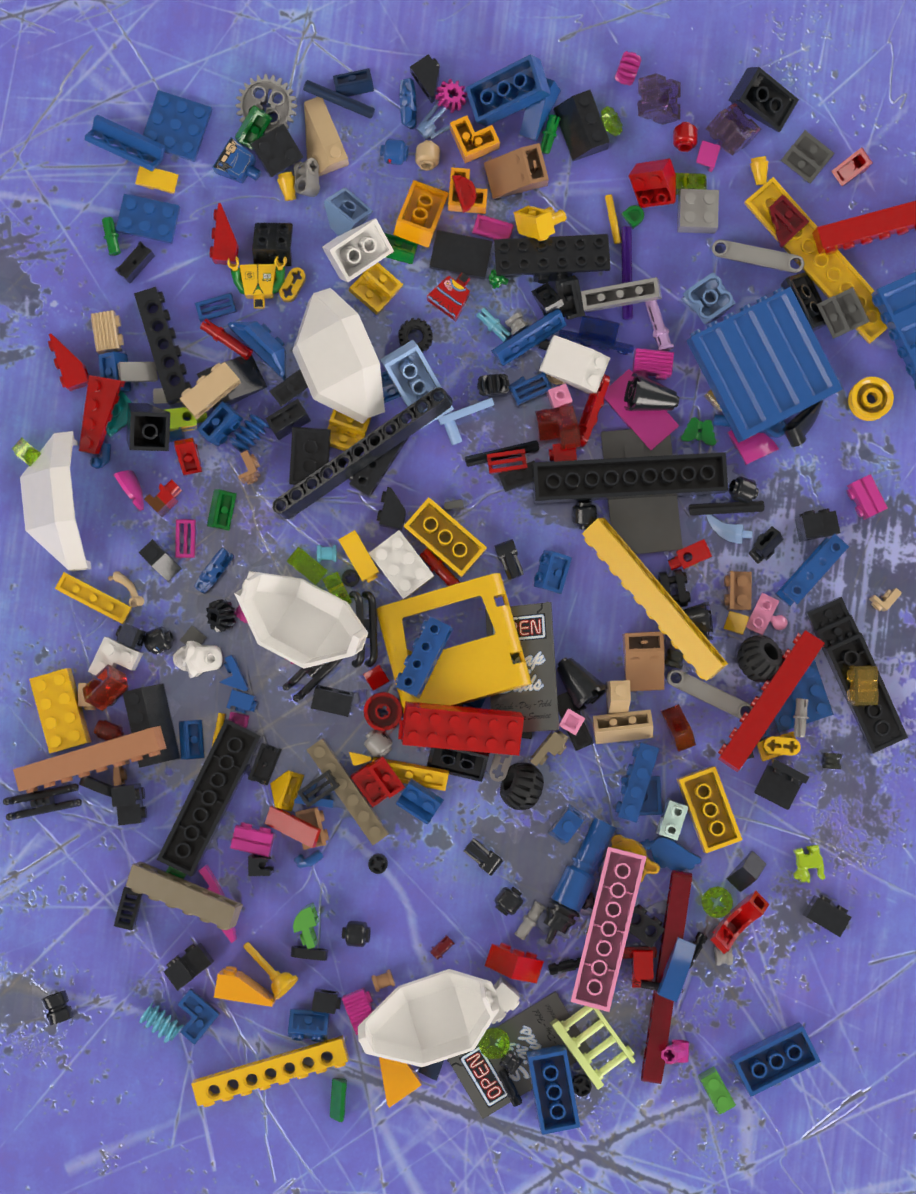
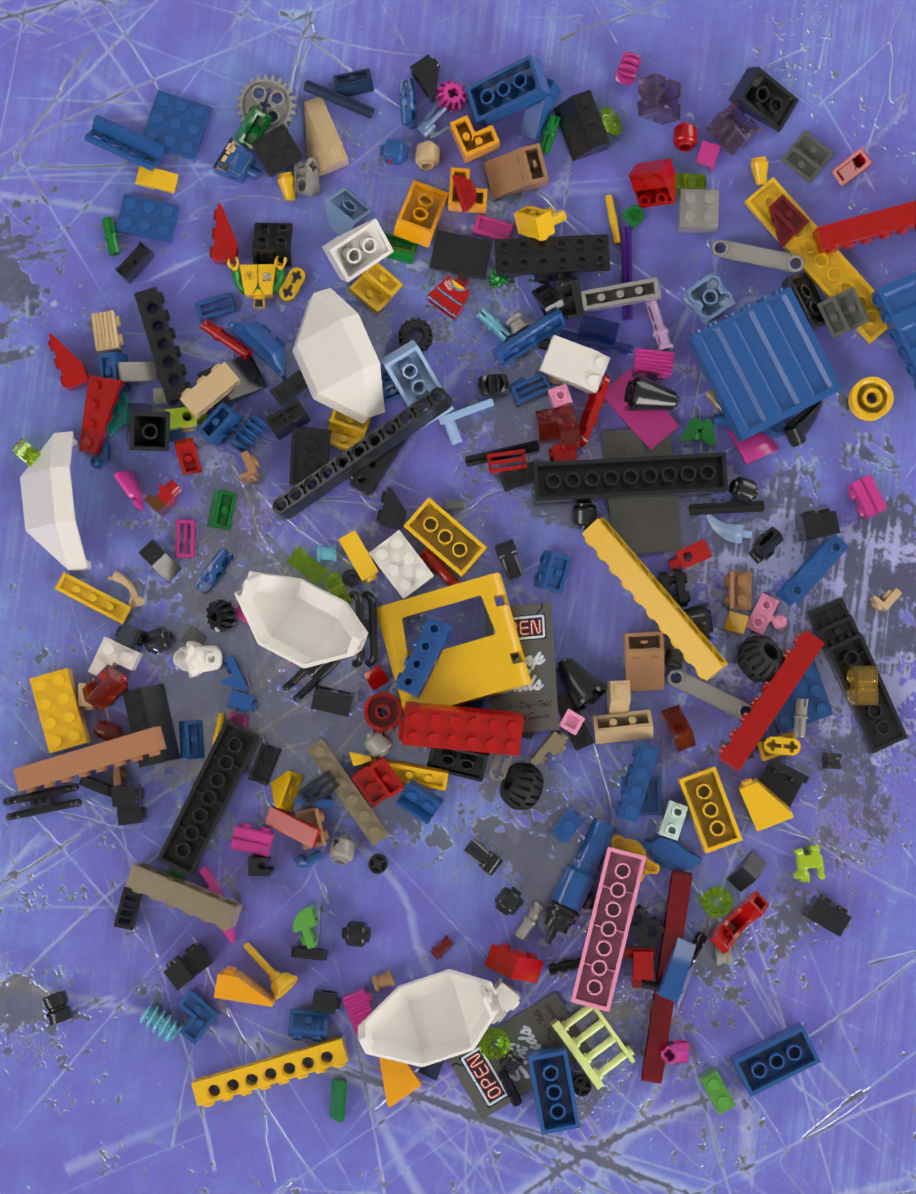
none -> light grey head [329,835,356,865]
none -> yellow slope [738,778,794,832]

